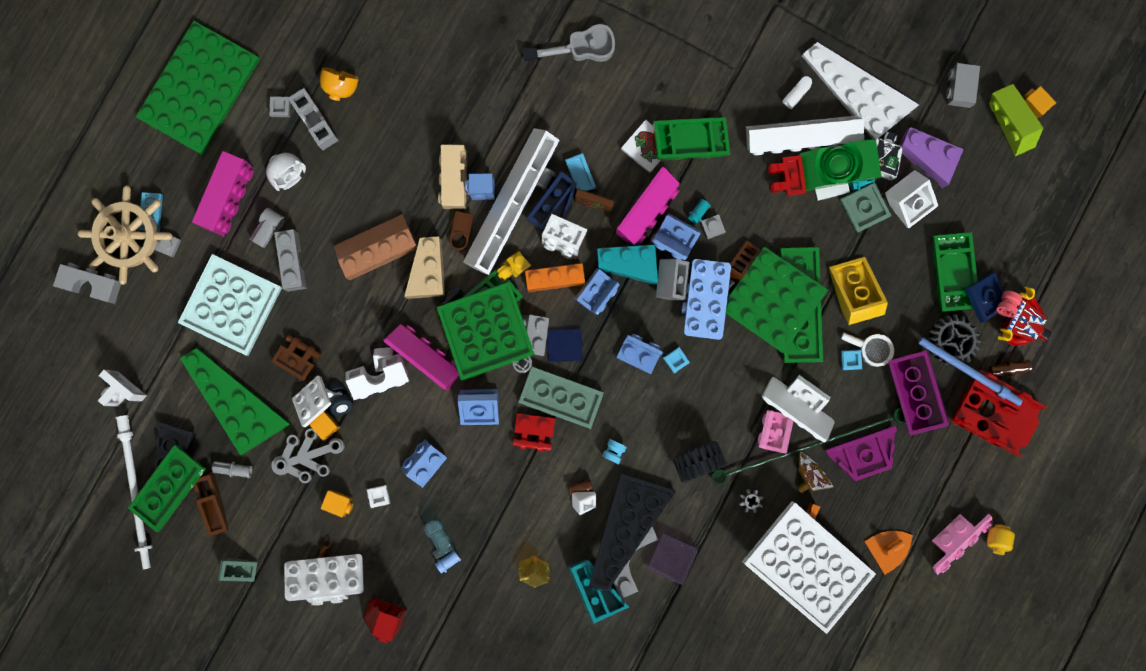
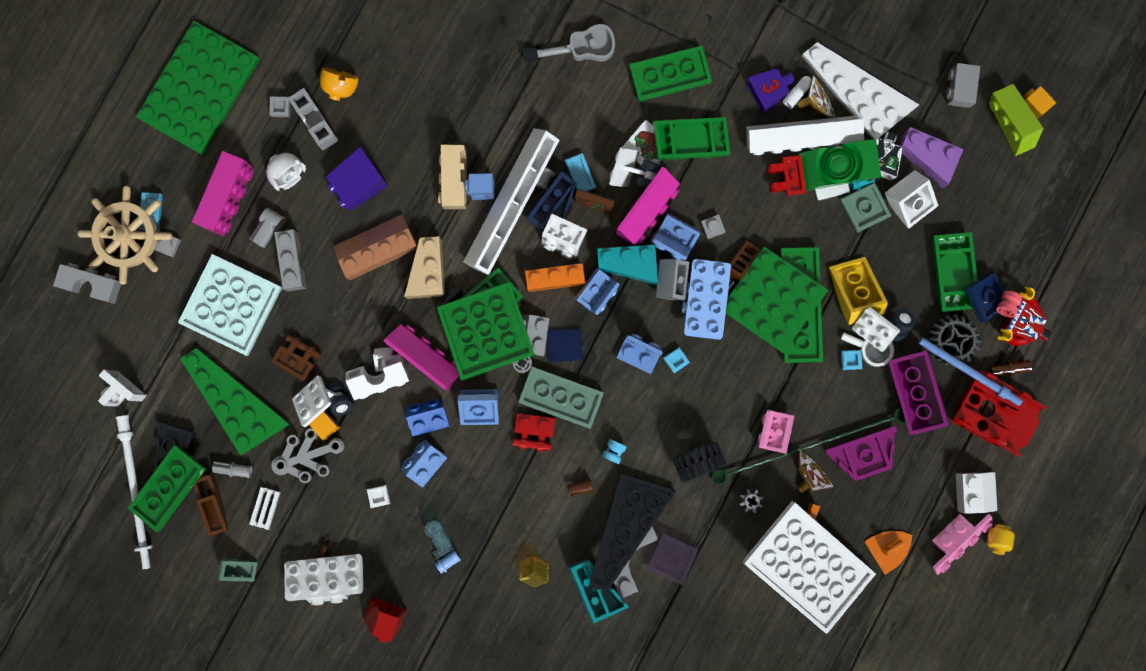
light orange brick [321,490,353,517] -> none
reddish brown piece [450,211,474,251] -> none
yellow plate [497,251,531,281] -> none
white slope [572,492,596,515] -> none
teal pin [688,199,711,224] -> none
white bracket [762,375,835,442] -> none
none -> white tile [249,487,281,530]
none -> dark purple slope [326,147,388,211]
none -> bracket [406,398,450,437]
none -> white plate [610,147,665,188]
none -> green plate [629,46,712,102]
none -> dark purple torso [746,69,795,114]
none -> shield [798,75,836,118]
none -> white plate [852,307,916,352]
none -> white slope [956,472,997,513]

